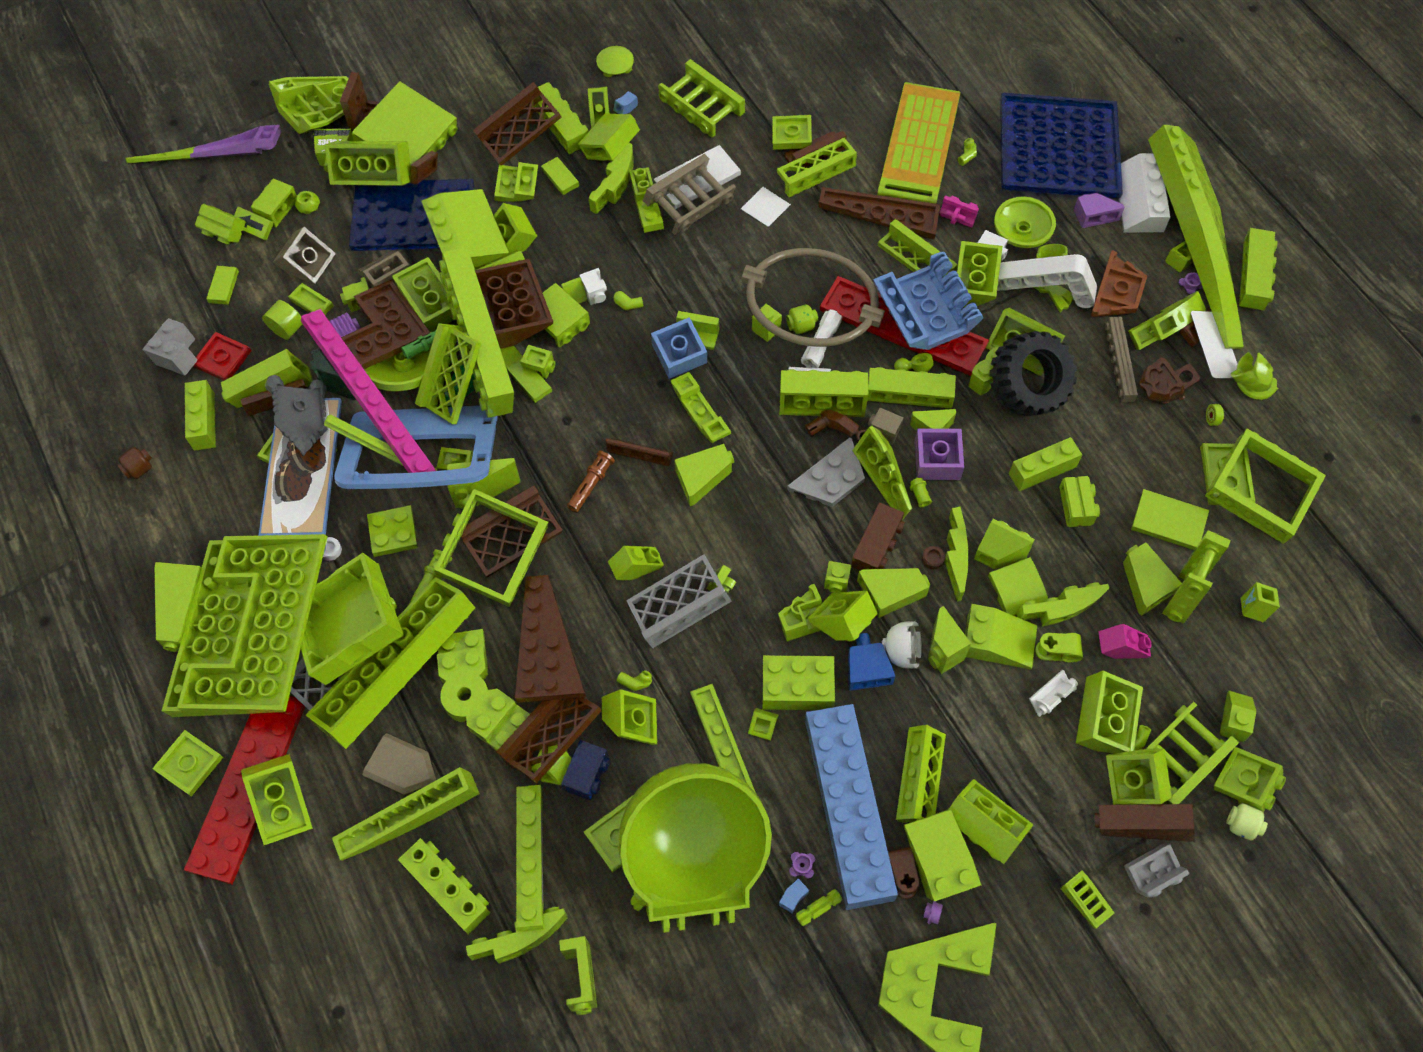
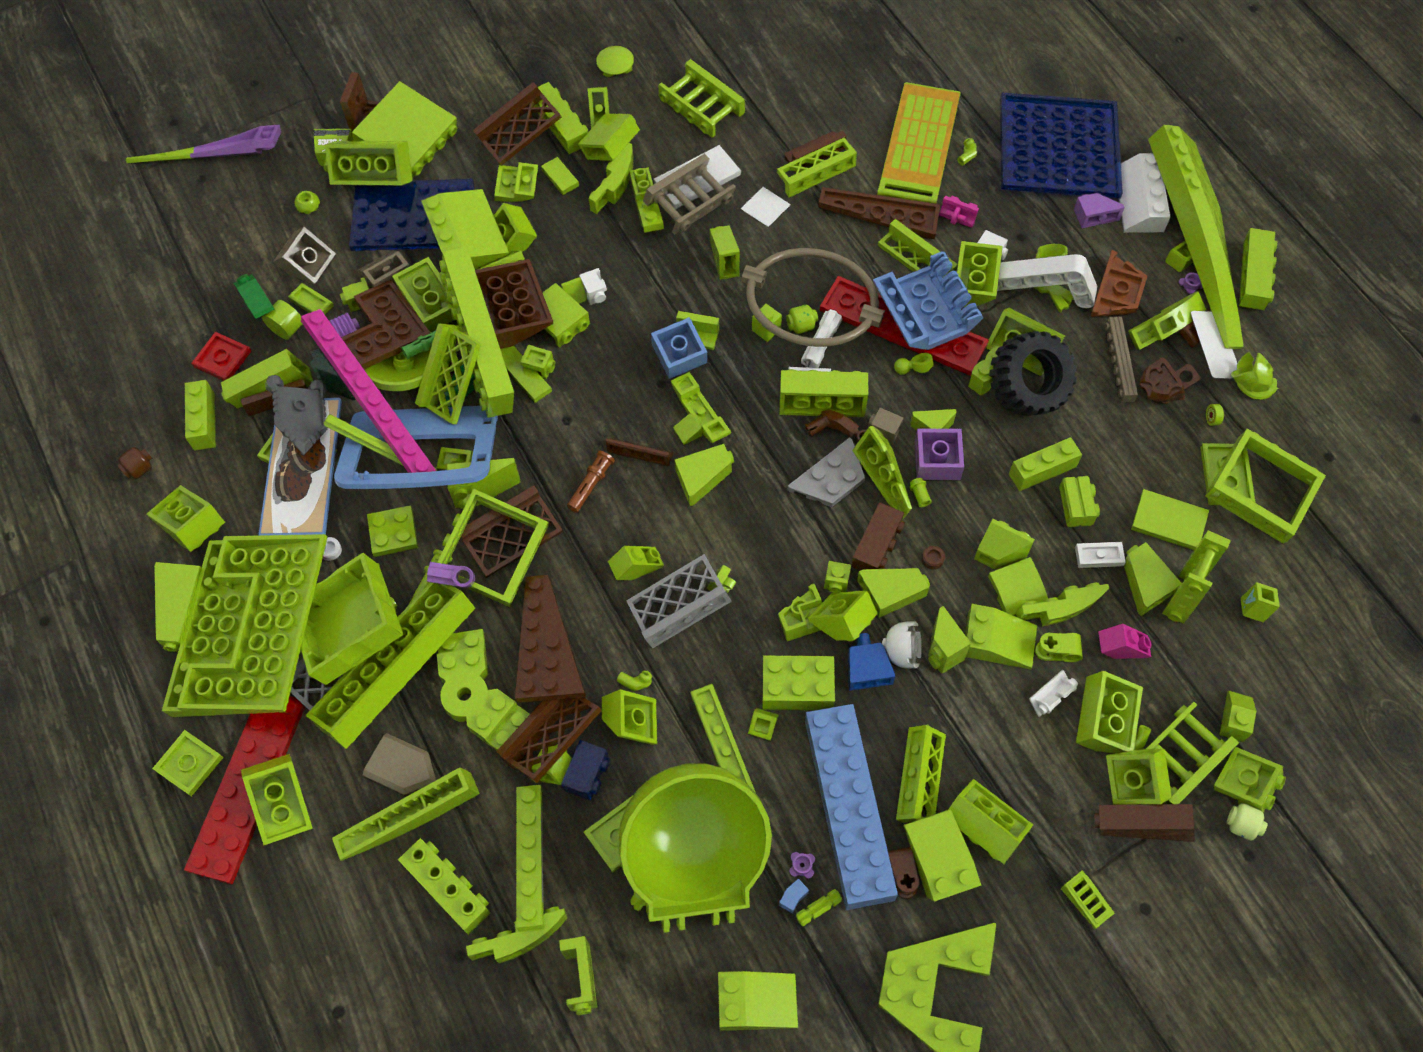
light grey brick [142,318,198,376] -> none
lime brick [195,204,246,244] -> none
lime tile [206,266,239,305] -> none
lime tile [234,207,274,241] -> none
lime brick [251,178,297,227] -> none
lime wedge [269,76,348,134] -> none
reddish brown tile [410,150,438,185] -> none
medium blue piece [614,91,638,114] -> none
lime arm [614,291,643,310] -> none
lime plate [773,115,812,150] -> none
lime brick [867,367,956,408] -> none
medium lavender plate [924,901,943,925] -> none
lime slope [944,507,968,601] -> none
lime dish [994,197,1056,248] -> none
light grey bracket [1124,842,1189,897] -> none
none -> lime slope [147,485,225,552]
none -> green slope [233,274,275,319]
none -> medium lavender piece [427,562,475,588]
none -> lime slope [673,413,702,445]
none -> lime slope [710,225,740,280]
none -> lime slope [718,971,798,1031]
none -> white plate [1075,542,1126,568]

